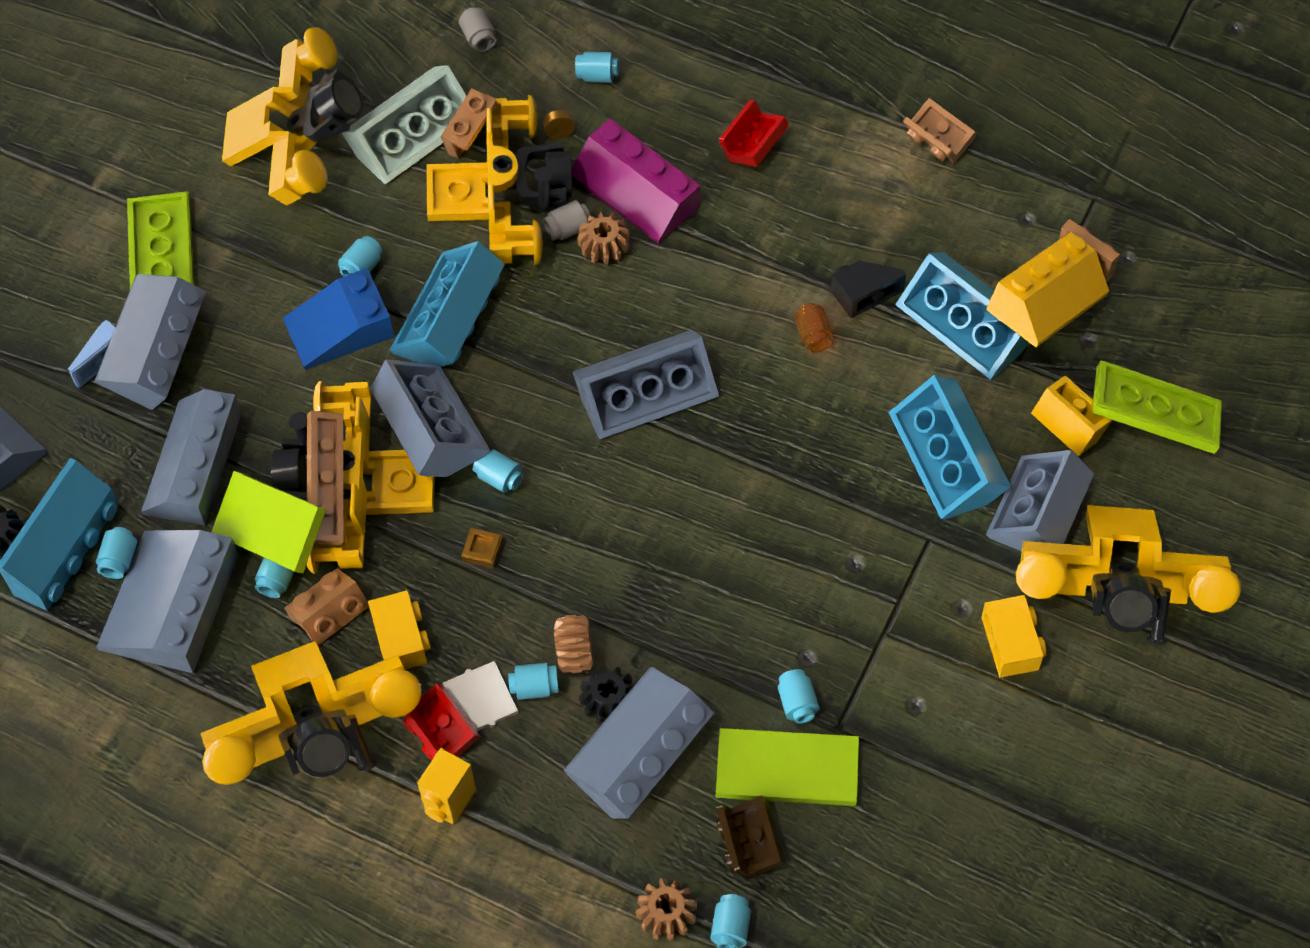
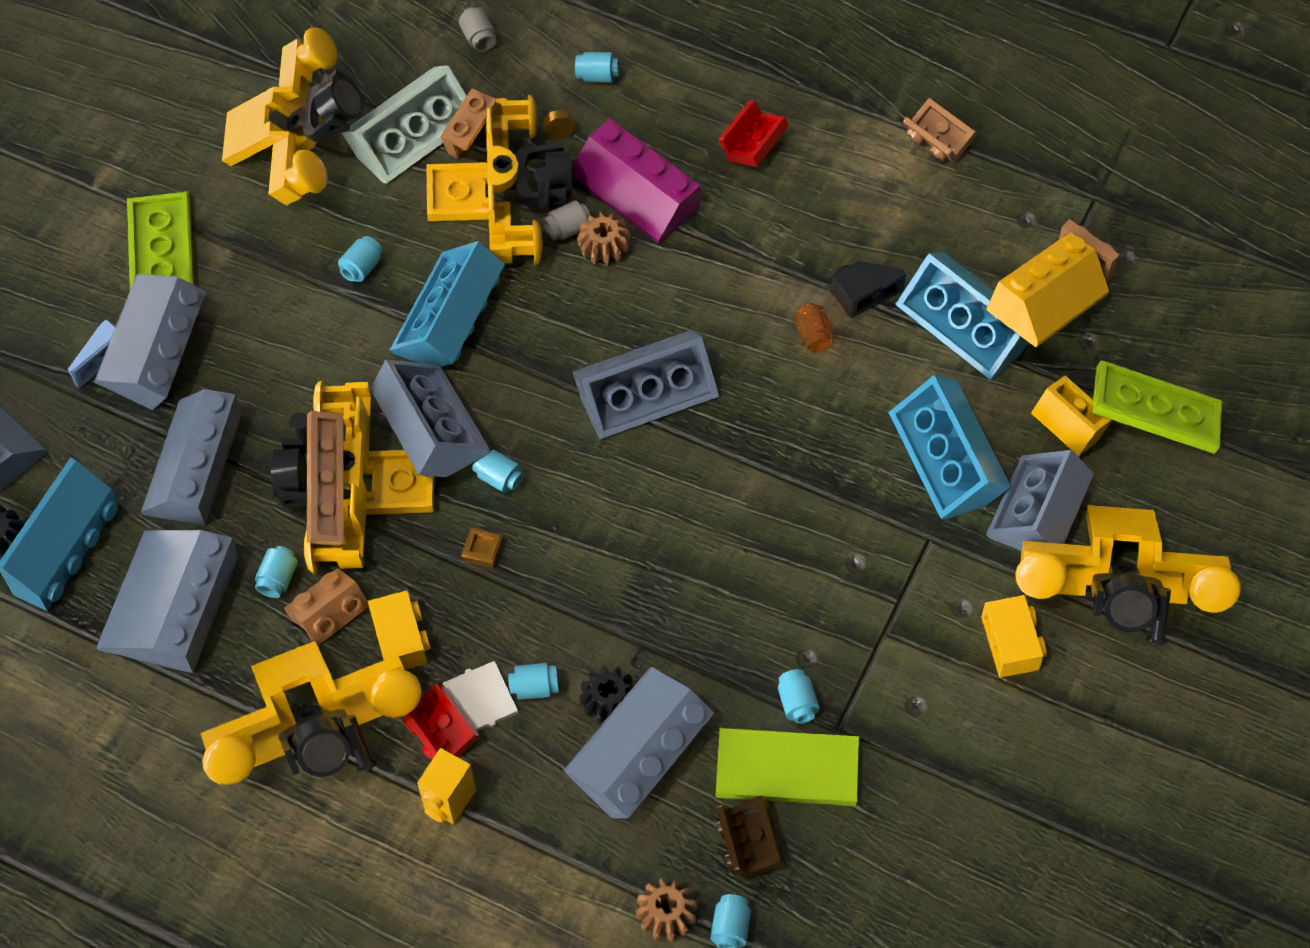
medium azure brick [96,527,137,579] -> none
lime tile [211,471,326,574] -> none
blue slope [283,268,394,370] -> none
medium nougat gear [554,614,594,674] -> none

